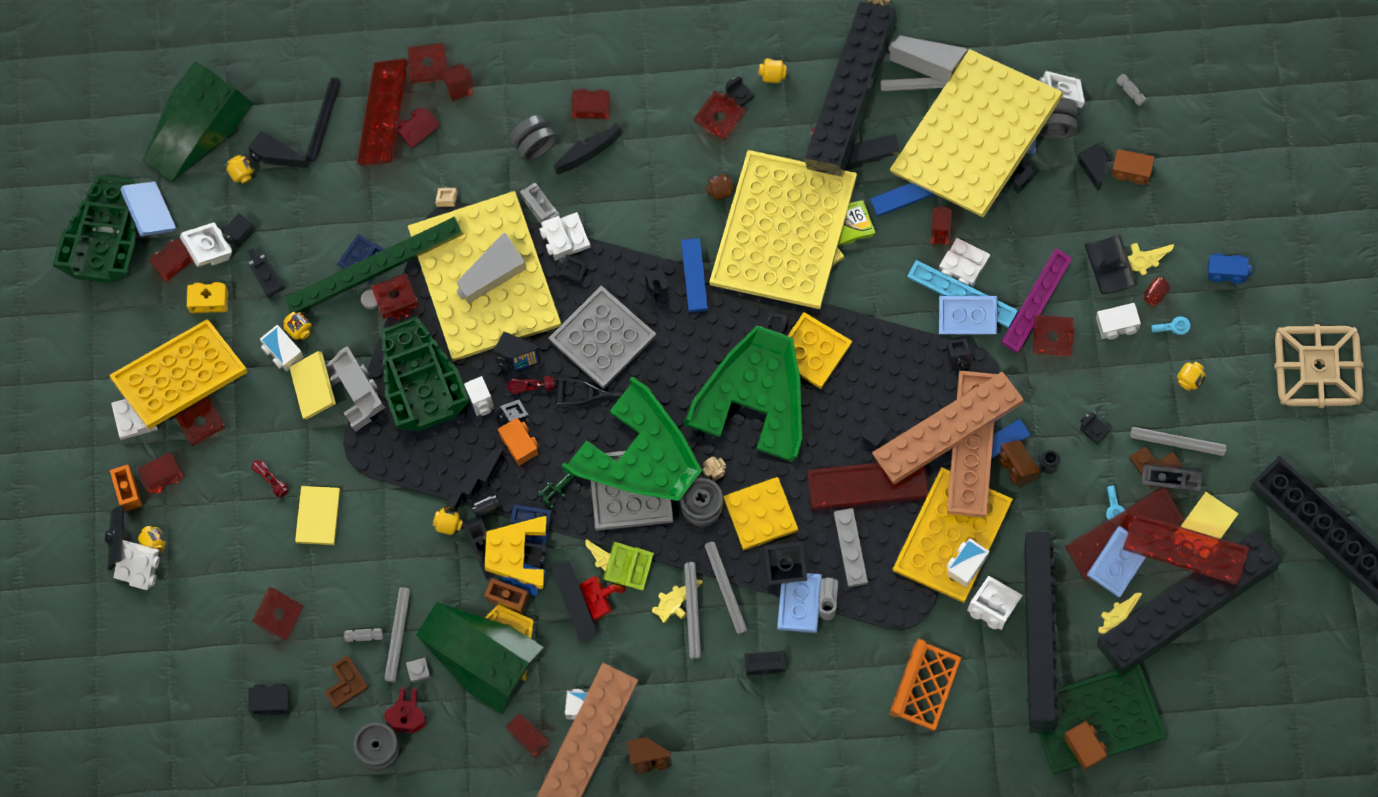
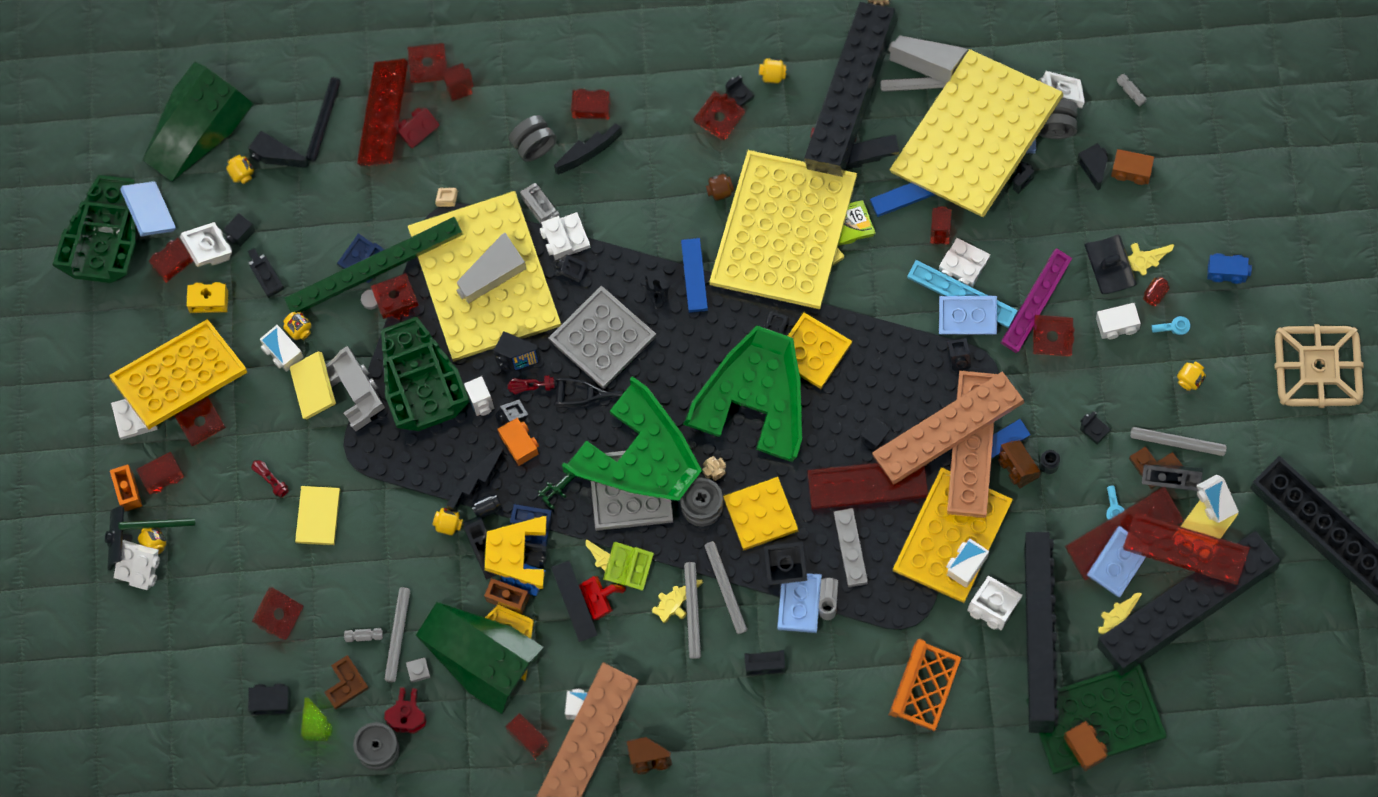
none -> dark green bar [118,518,195,530]
none -> clear neon green slope [301,697,332,741]
none -> white brick [1196,475,1239,523]

